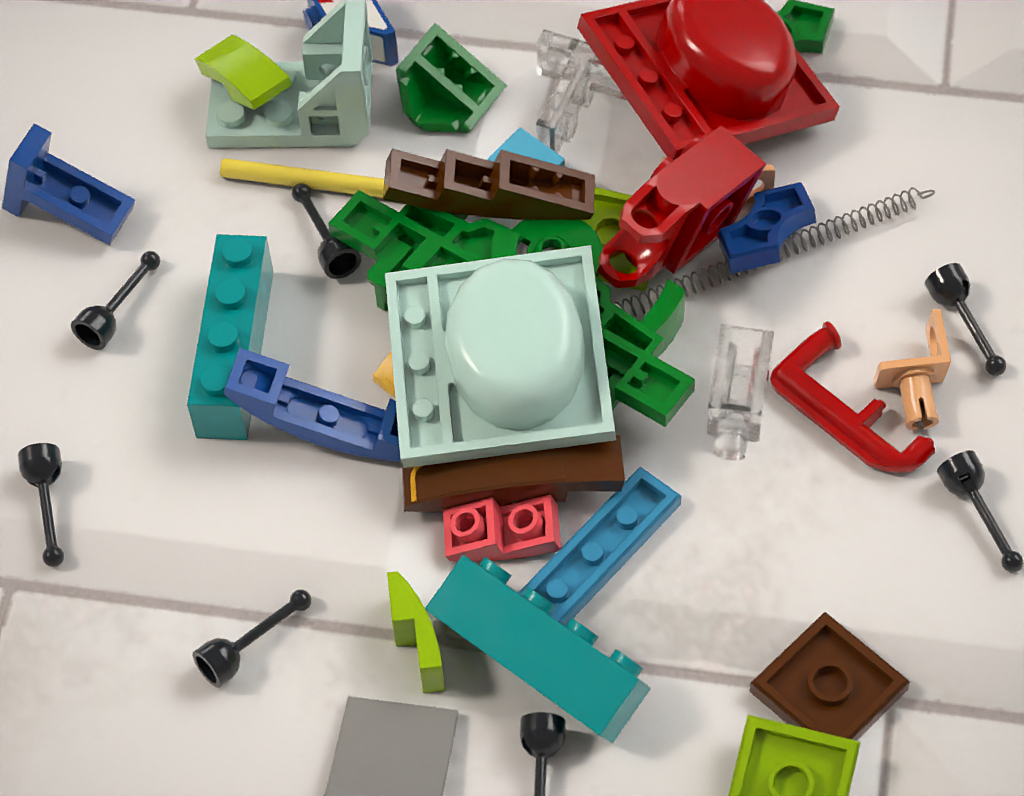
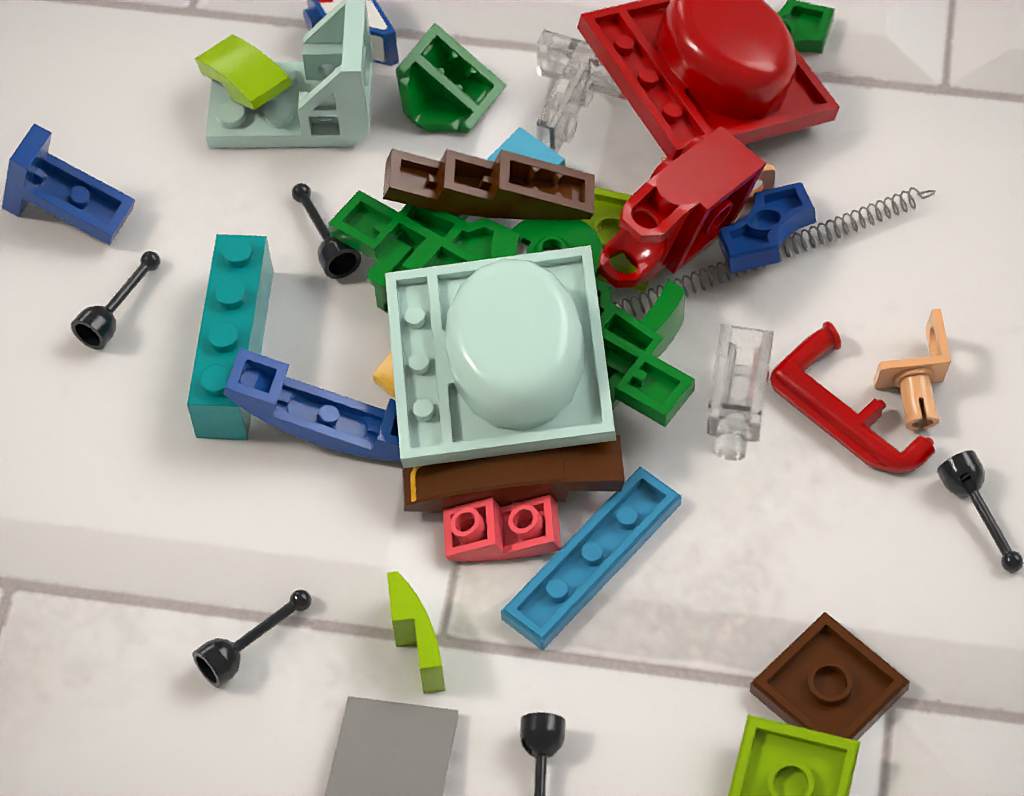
black hinge [18,443,64,567] -> none
light yellow bar [220,158,384,198] -> none
teal brick [425,555,651,744] -> none
black hinge [925,263,1006,376] -> none

